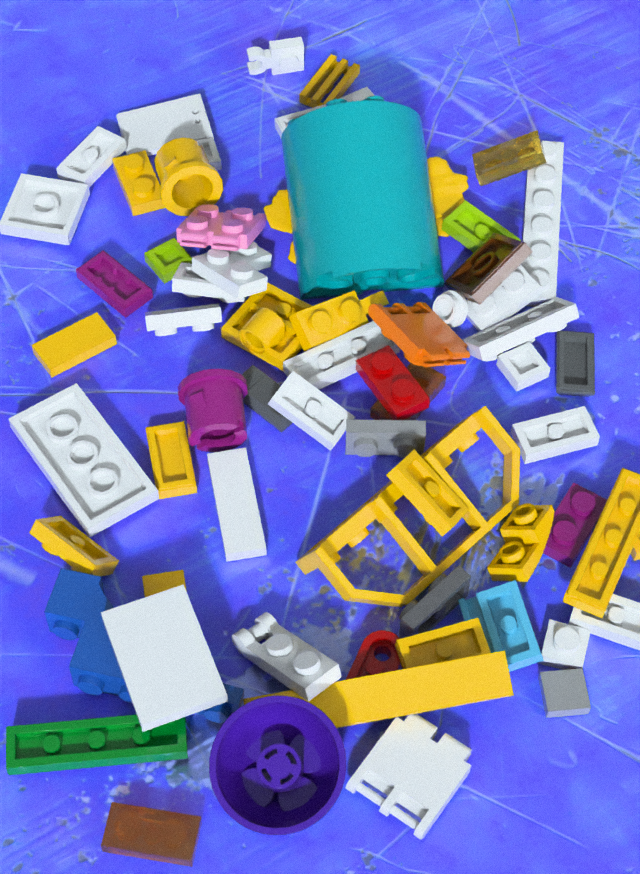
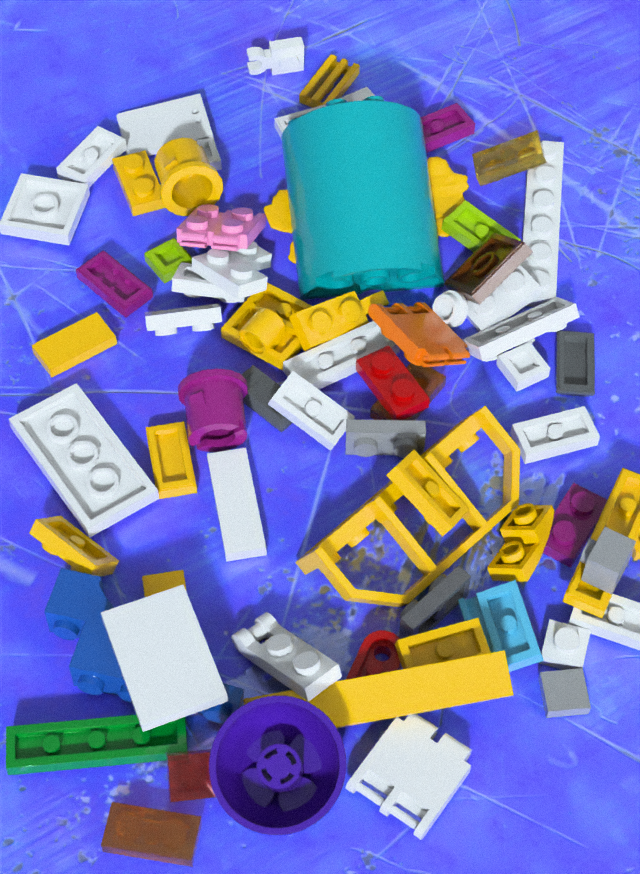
none -> clear red plate [166,749,216,802]
none -> magenta plate [421,103,475,153]
none -> light grey plate [579,527,636,595]

